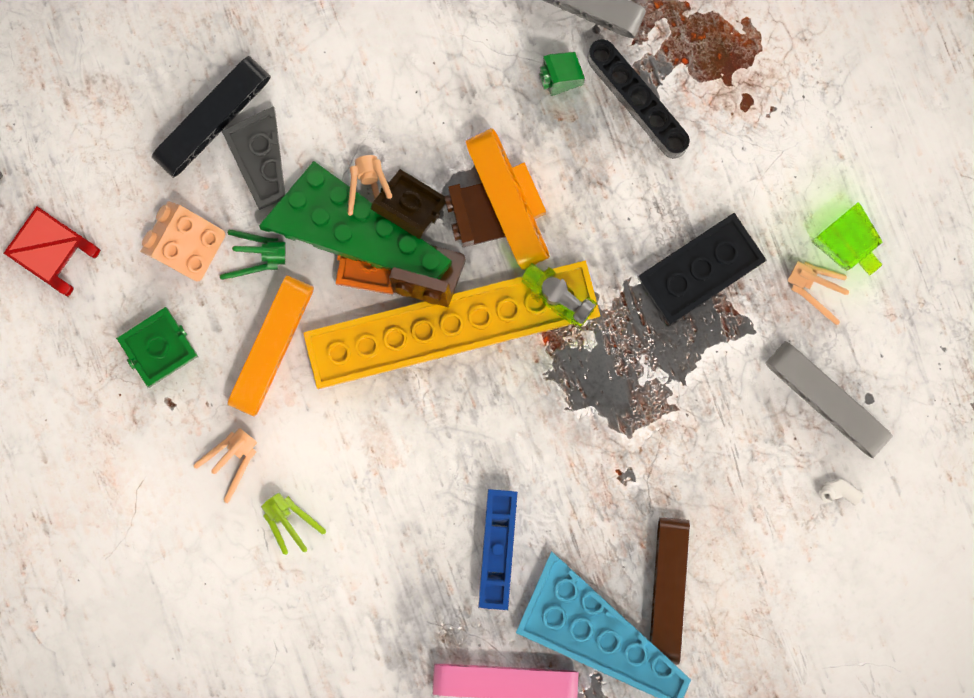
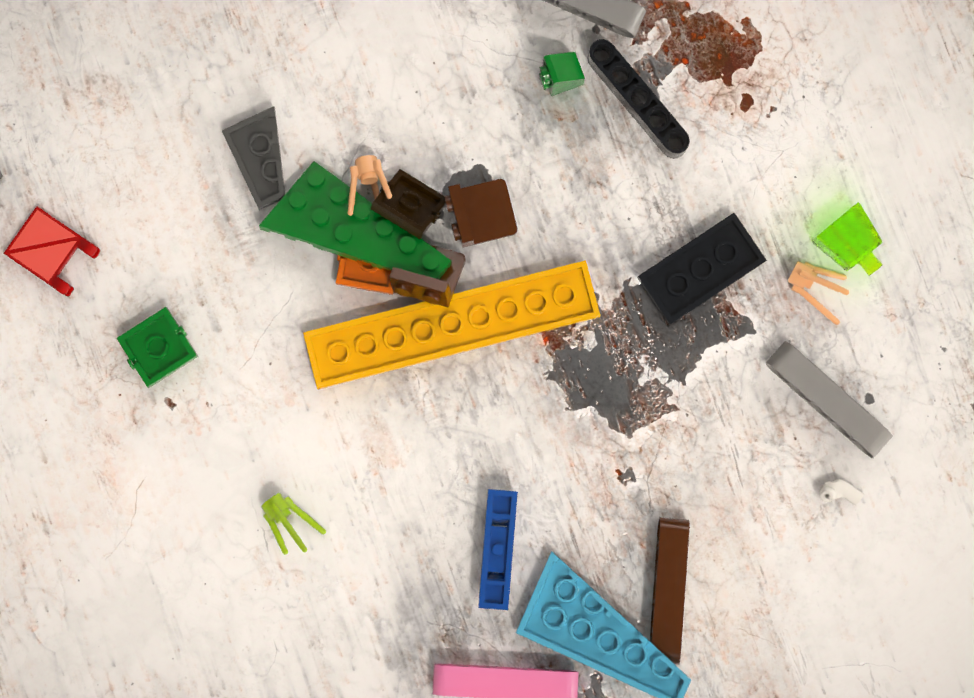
light nougat bracket [140,201,225,281] -> none
black beam [152,56,271,178] -> none
light nougat plant [194,428,257,503] -> none
green plant [220,230,286,280] -> none
light orange beam [228,275,314,417] -> none
light orange beam [465,128,550,270] -> none
light orange piece [512,162,546,219] -> none
hips [521,263,598,330] -> none

